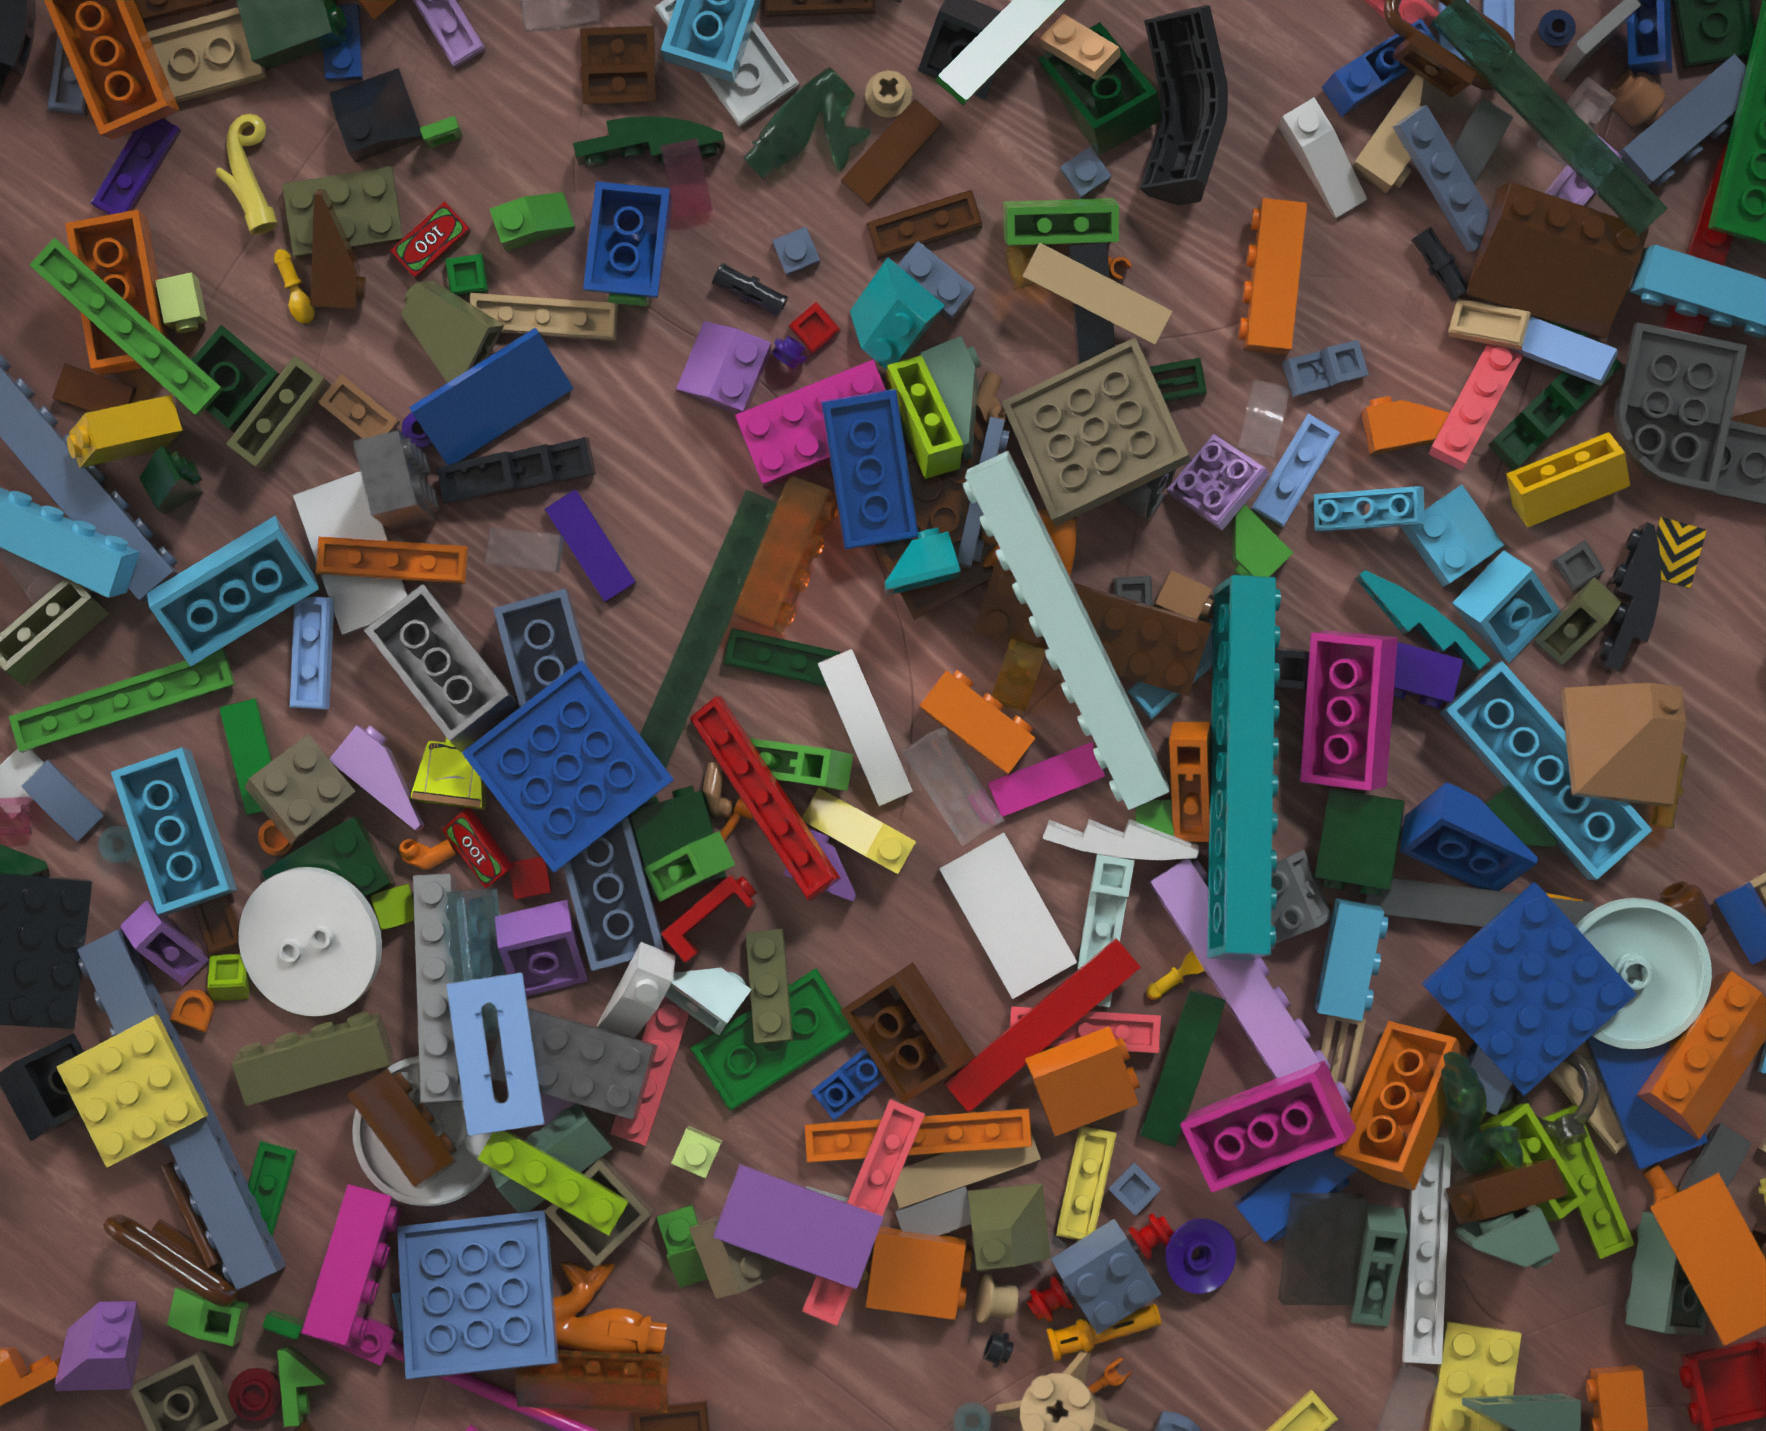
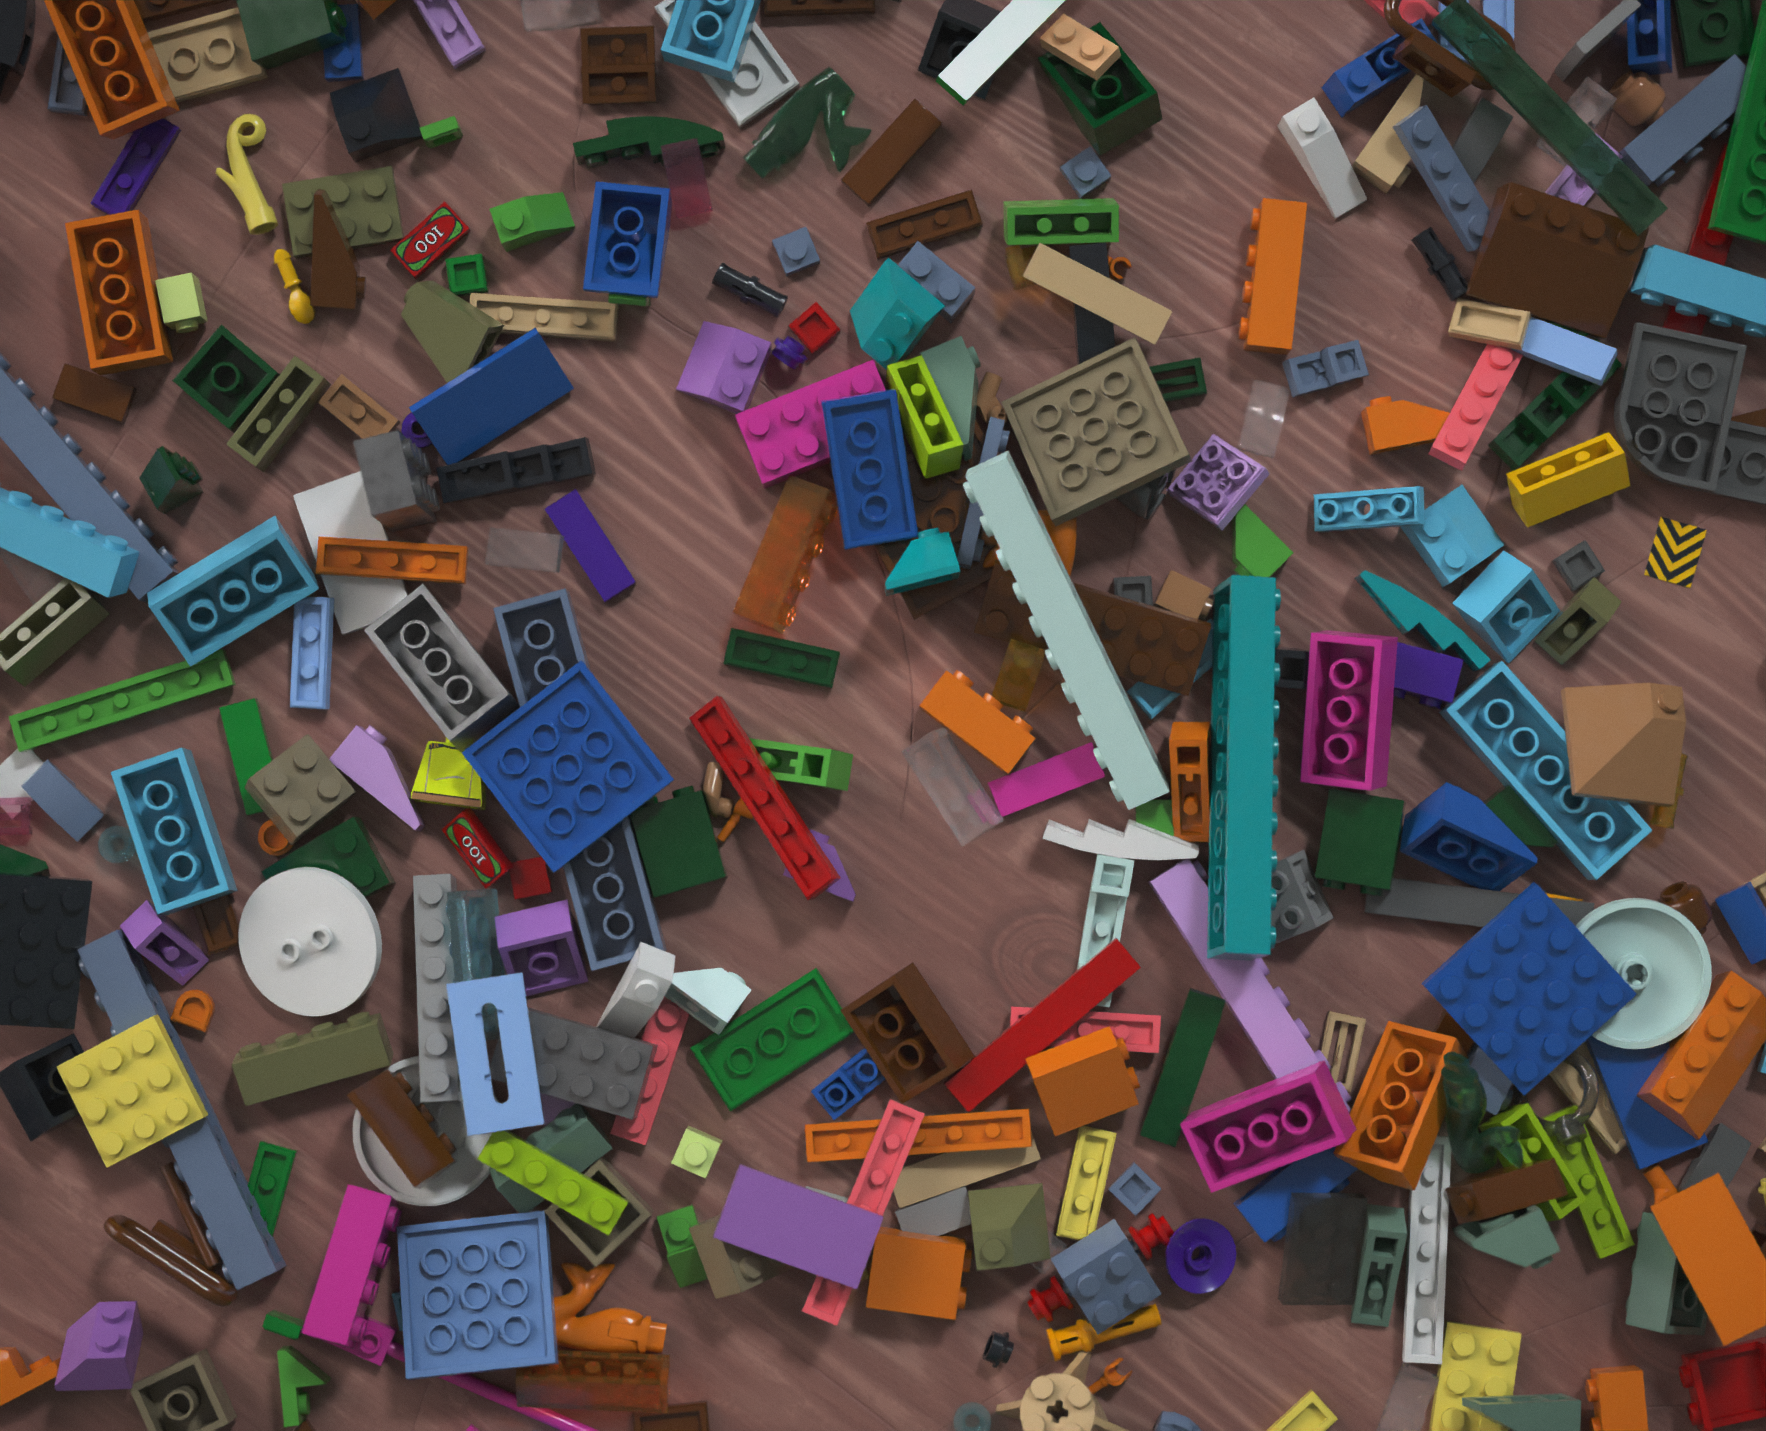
bright green plate [29,237,224,417] -> none
yellow brick [67,395,182,468] -> none
bright green slope [167,1287,250,1346] -> none
lime slope [207,954,249,1001] -> none
dark red piece [229,1367,282,1421] -> none
lime slope [370,883,414,931] -> none
orange arm [398,839,457,870] -> none
clear green plate [640,489,781,769] -> none
bright green slope [644,831,735,902] -> none
red panel [661,875,757,963] -> none
olive plate [746,929,794,1045] -> none
light yellow slope [802,788,916,875] -> none
white slope [817,649,913,806] -> none
tan piece [865,70,913,118] -> none
white tile [939,833,1077,999] -> none
tan piece [975,1274,1018,1323] -> none
black piece [1139,5,1228,205] -> none
yellow piece [1146,950,1205,1000] -> none
light blue tile [1250,413,1340,528] -> none
medium azure brick [1314,898,1388,1021] -> none
dark blue plate [1538,10,1576,47] -> none
black slope [1597,522,1661,674] -> none

